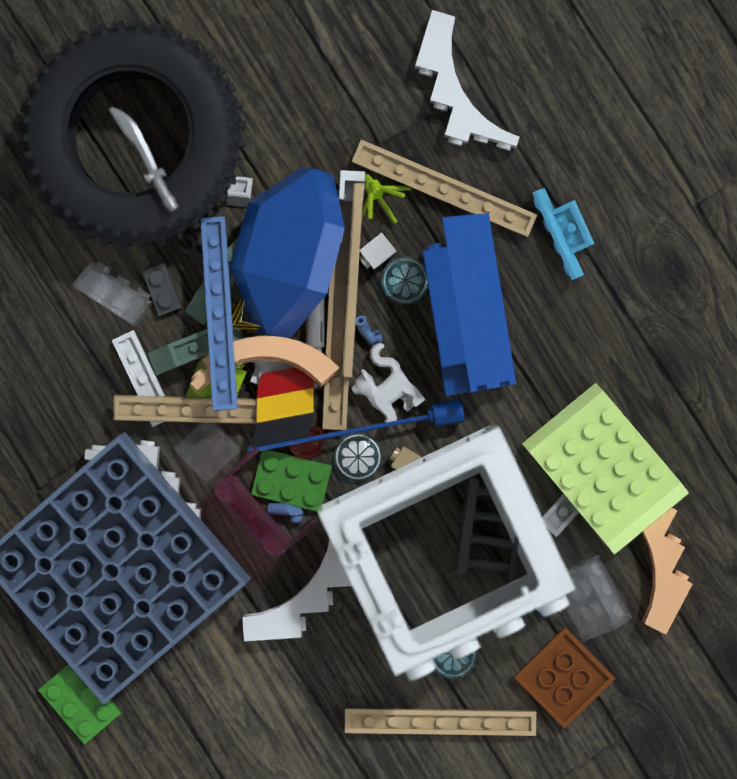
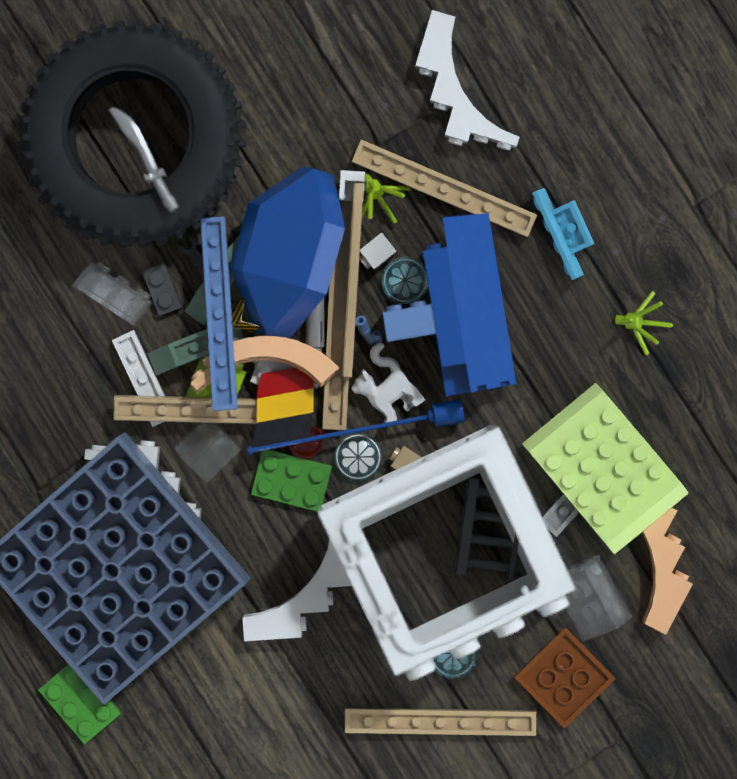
clear pink windscreen [214,447,320,556] -> none
white slope [226,176,253,207] -> none
medium blue arm [268,503,303,523] -> none
none -> medium blue brick [382,301,436,342]
none -> lime plant [615,291,673,355]

